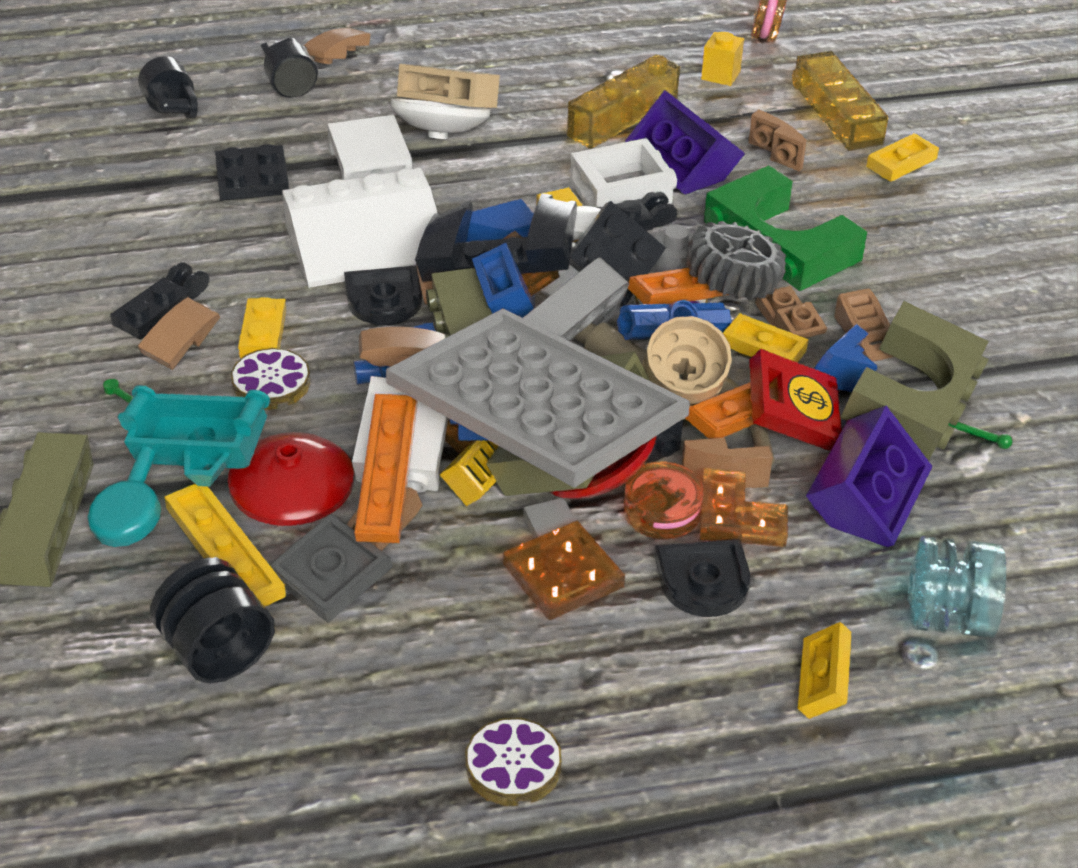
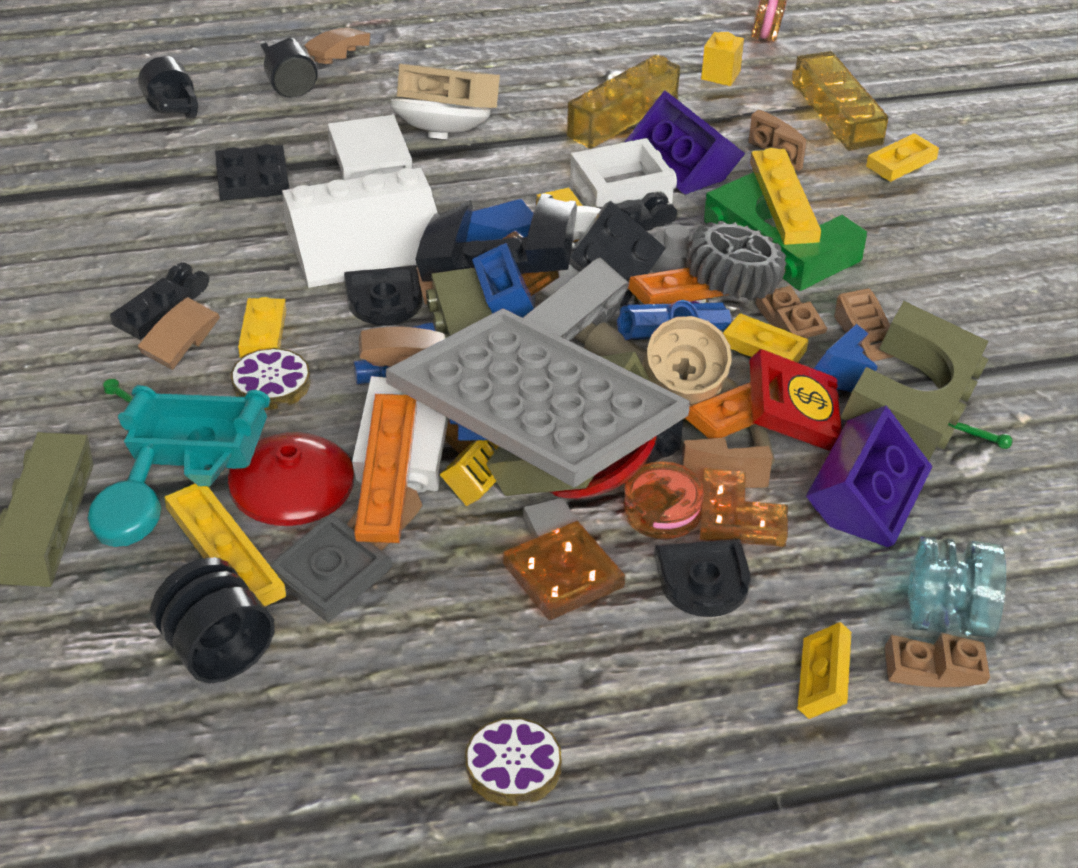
none -> yellow plate [750,148,821,245]
none -> medium nougat slope [885,633,990,687]

